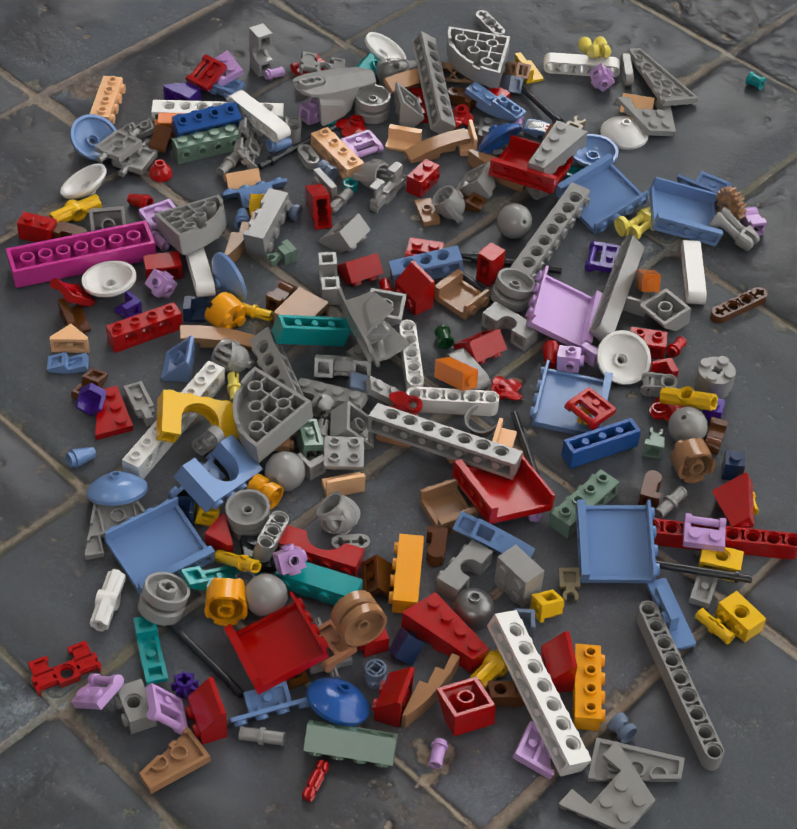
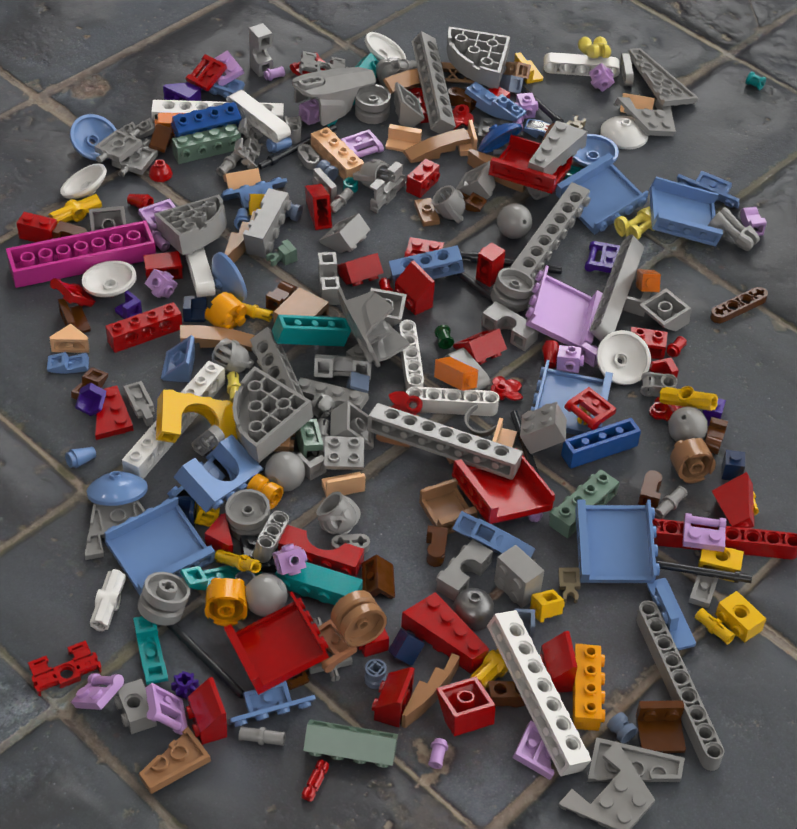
light nougat brick [90,76,126,124] -> none
blue dish [306,677,370,726] -> none
red plate [335,115,366,138] -> none
light grey plate [365,376,399,406] -> none
light orange brick [388,534,424,613] -> none
medium nougat panel [433,269,490,320] -> none
light grey beam [475,10,505,36] -> none
sand green piece [642,427,665,460] -> none
white beam [681,240,707,305] -> none
light grey brick [695,356,736,399] -> none
medium nougat gear [715,186,747,221] -> none
none -> lavender brick [516,93,538,119]
none -> light grey brick [520,402,567,454]
none -> reddish brown bracket [636,700,686,753]

